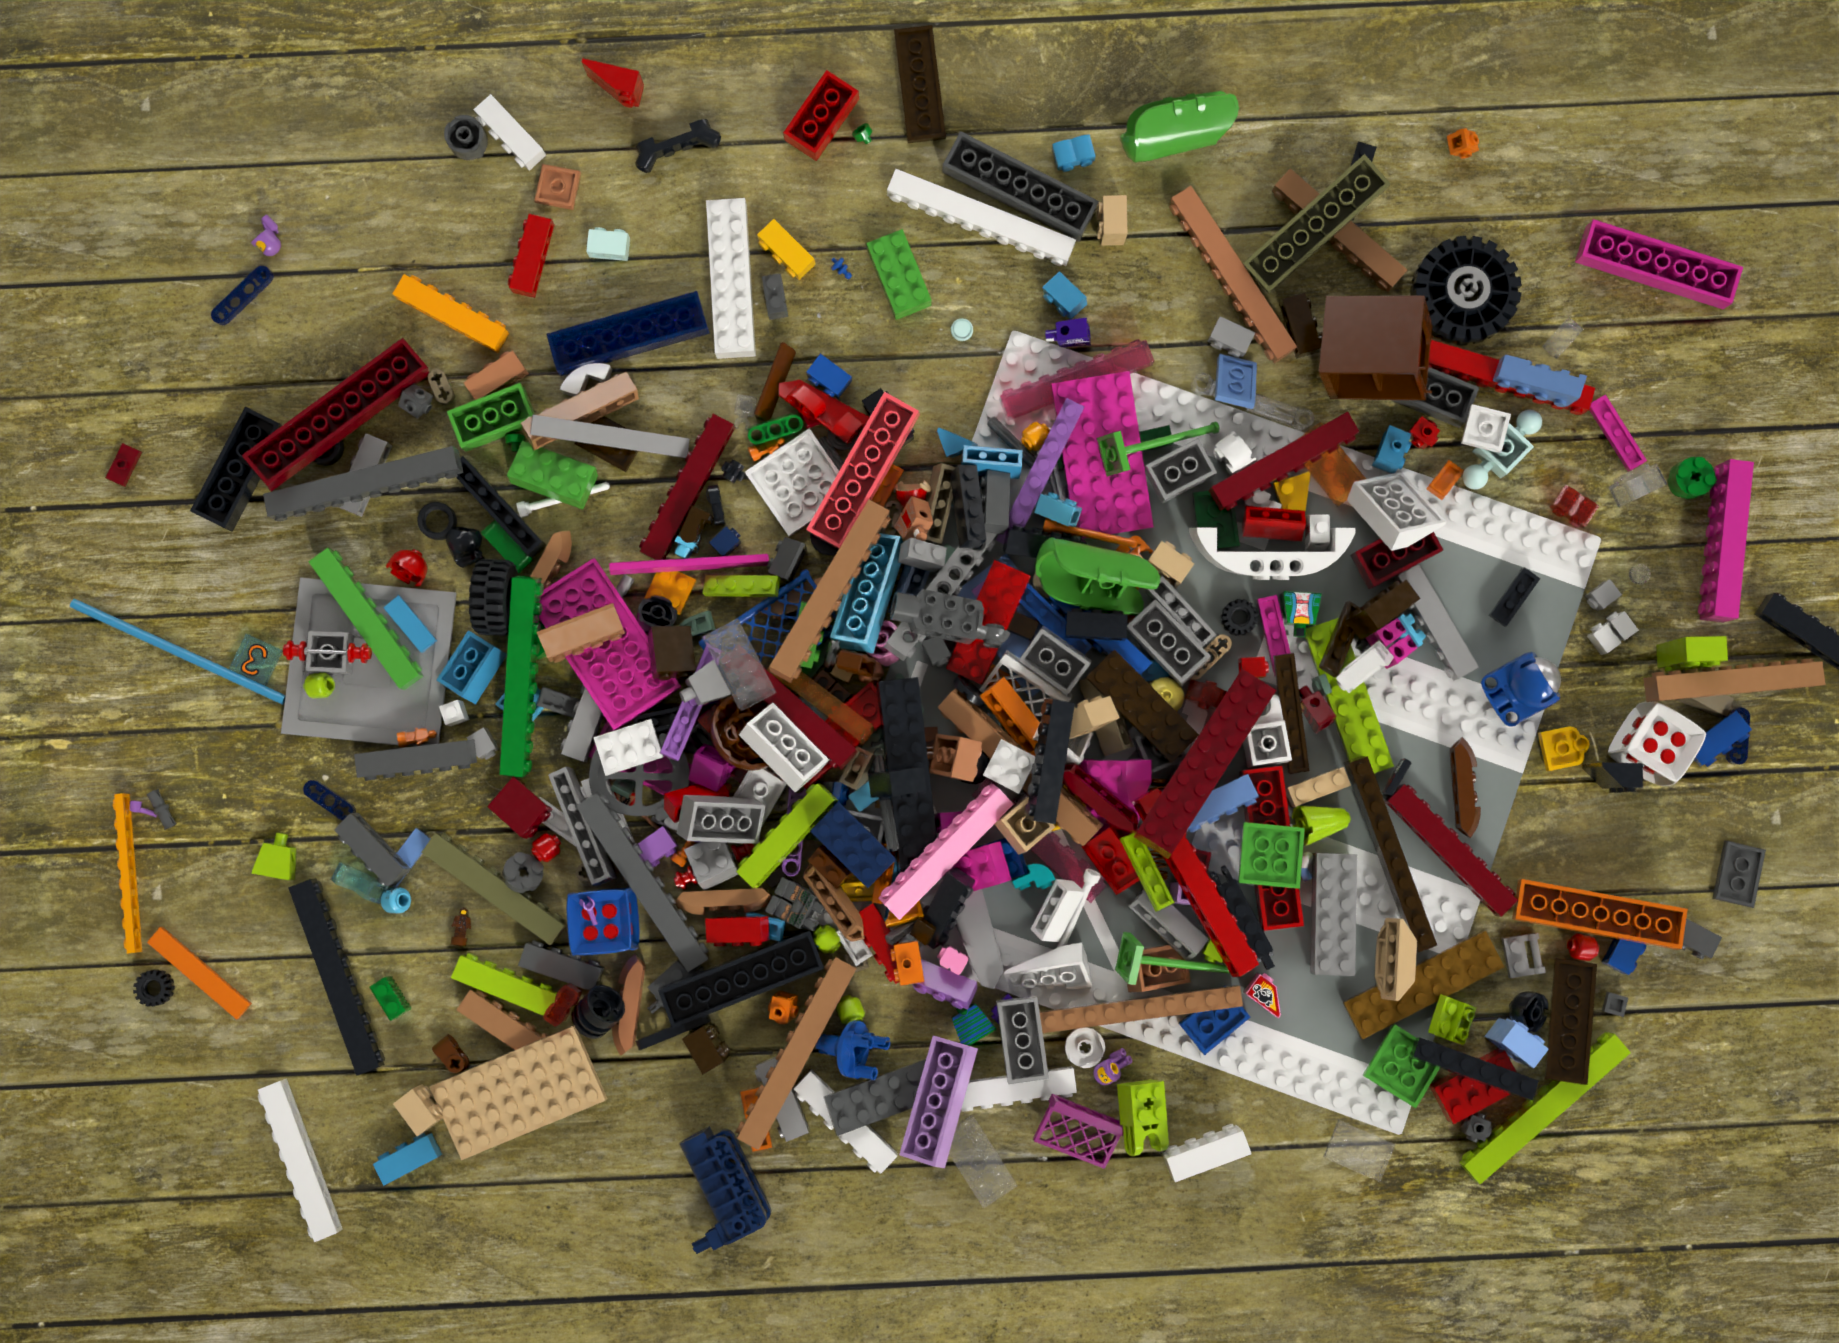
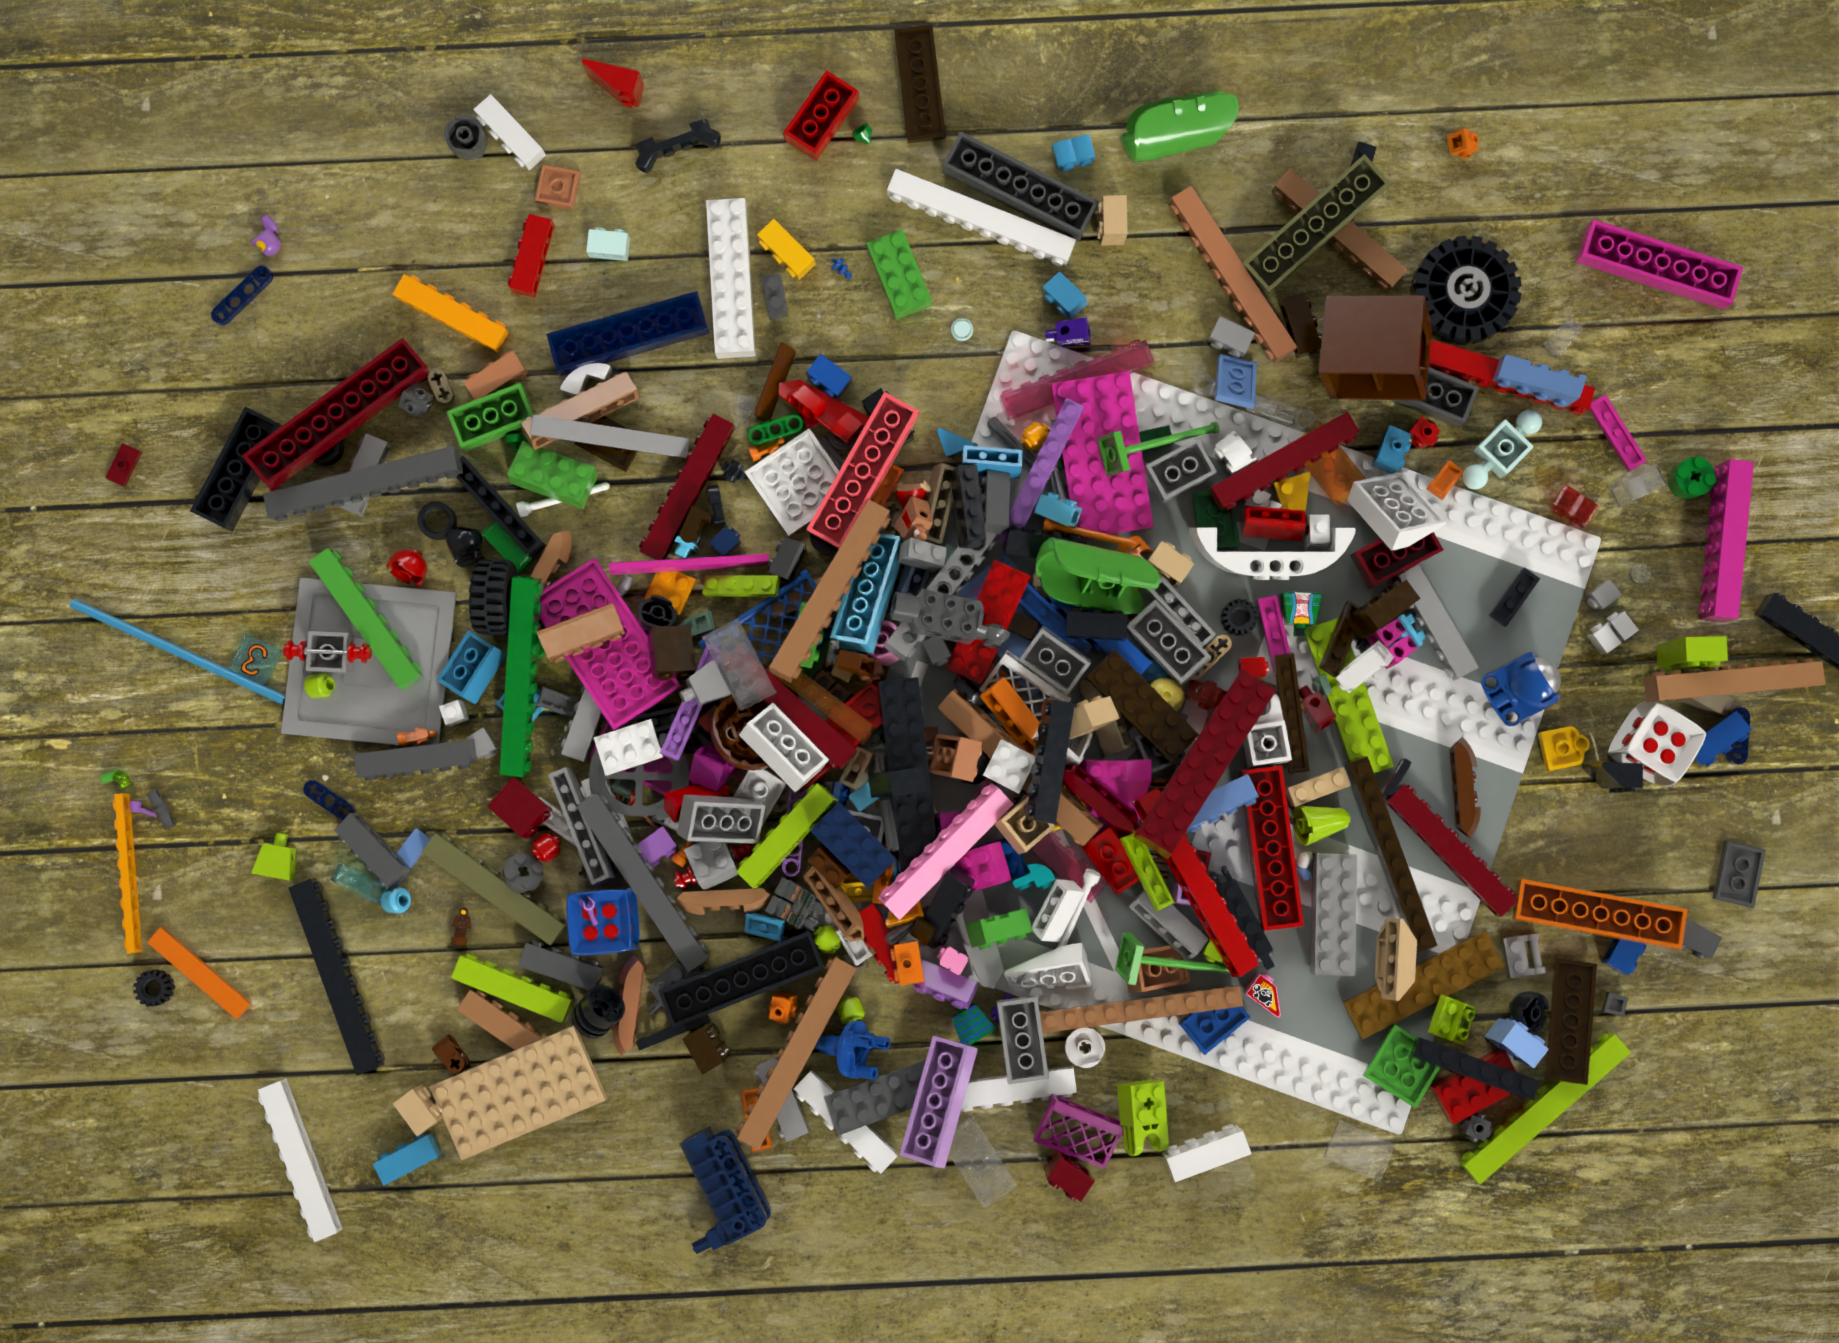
green brick [369,976,411,1021] -> none
dark azure tile [383,595,438,653] -> none
clear red brick [544,983,582,1027] -> none
red brick [705,916,769,946] -> none
medium lavender piece [1093,1048,1132,1085] -> none
bright green plate [1238,822,1305,889] -> none
white plate [1461,404,1511,453] -> none
red head [1567,933,1599,961] -> none
none -> clear neon green arm [100,769,131,788]
none -> bright green wedge [965,908,1033,950]
none -> dark red brick [1043,1150,1095,1202]

